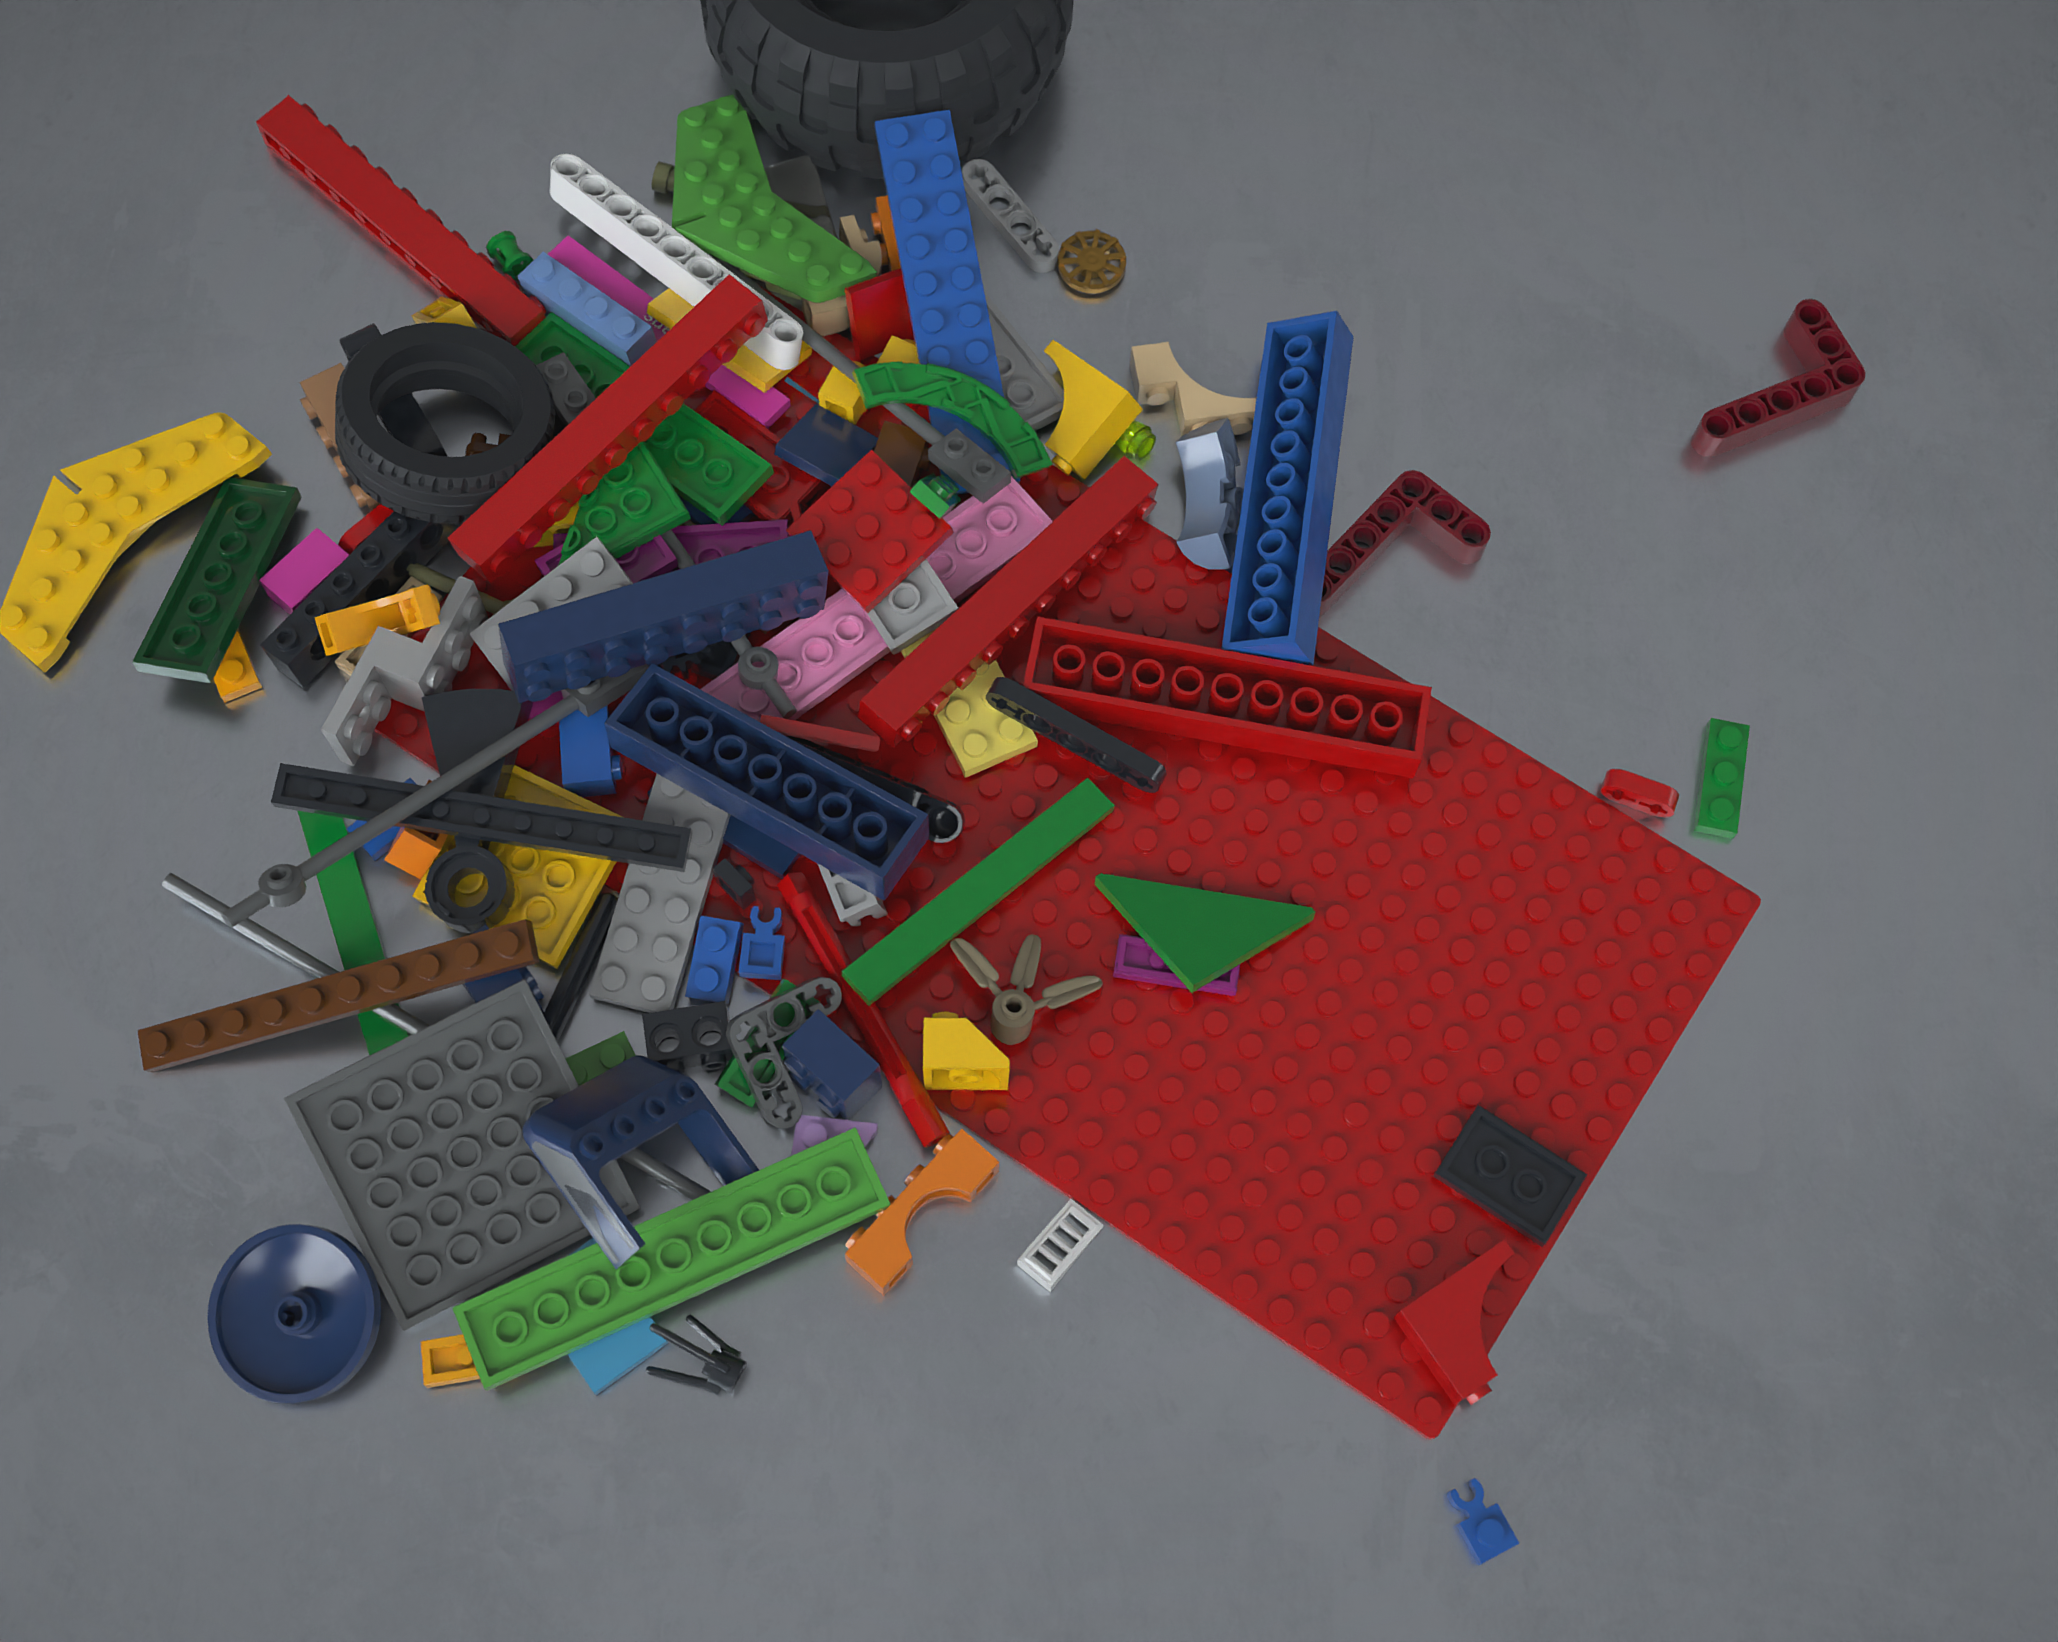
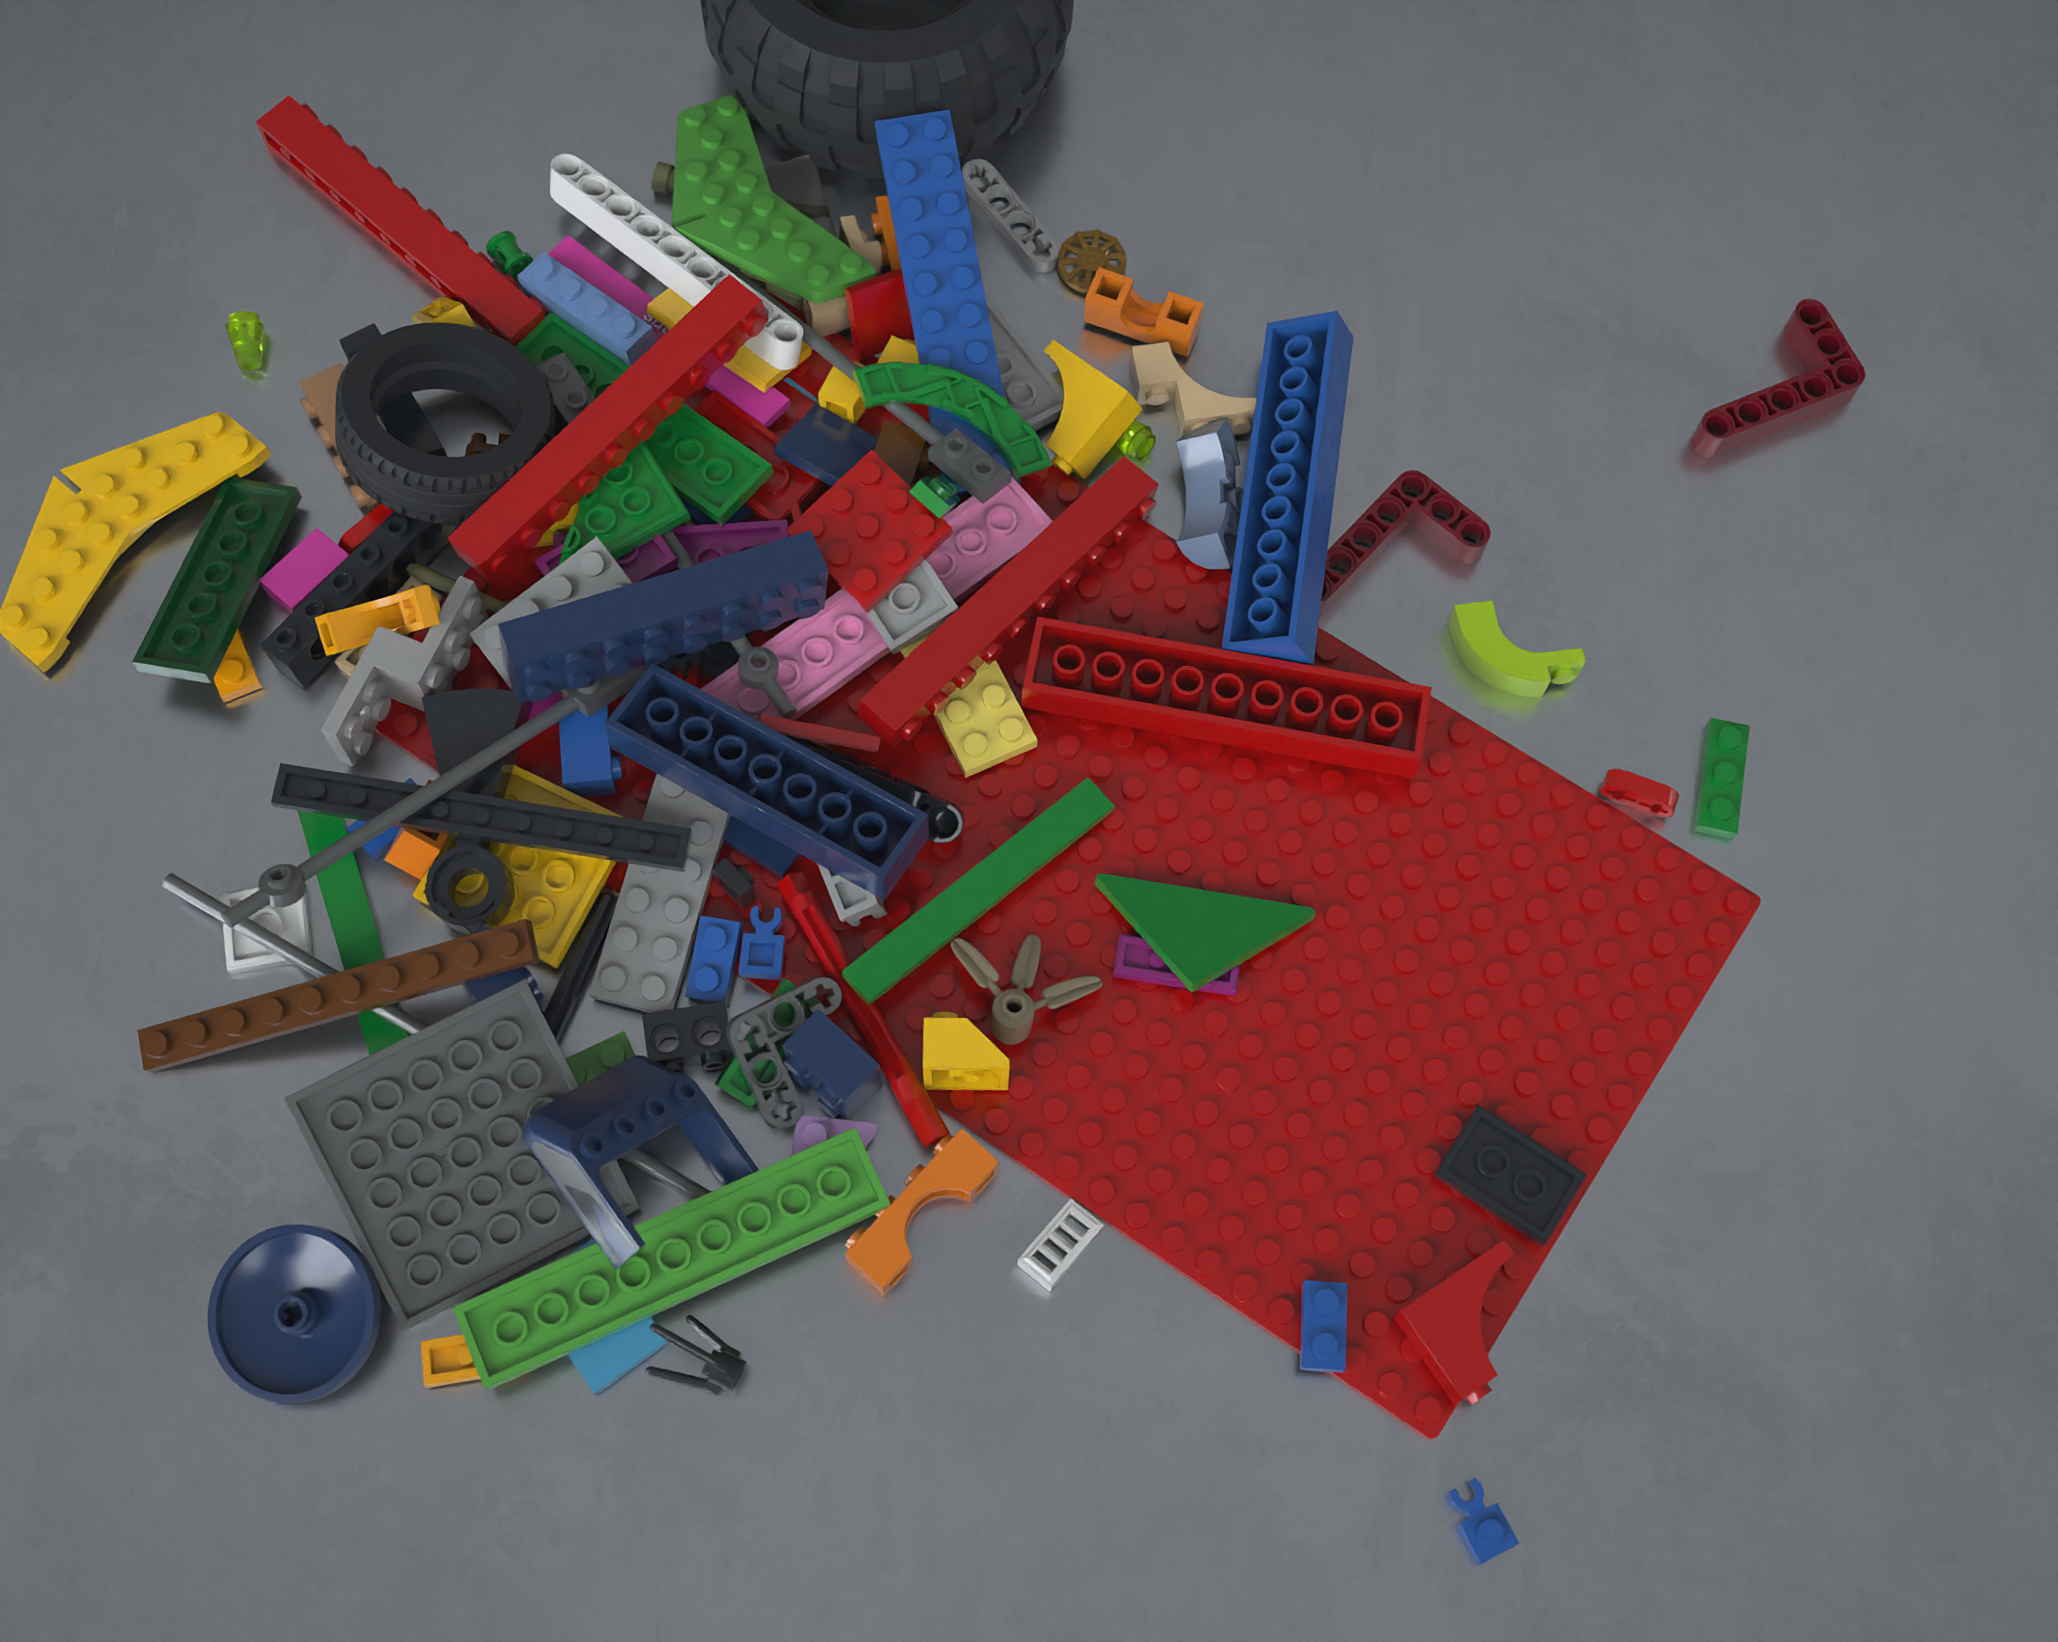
black beam [986,677,1167,793] -> none
none -> white tile [220,883,313,975]
none -> clear neon green cone [225,311,264,371]
none -> orange arch [1084,267,1204,357]
none -> blue plate [1300,1280,1347,1373]
none -> lime arch [1448,600,1586,697]

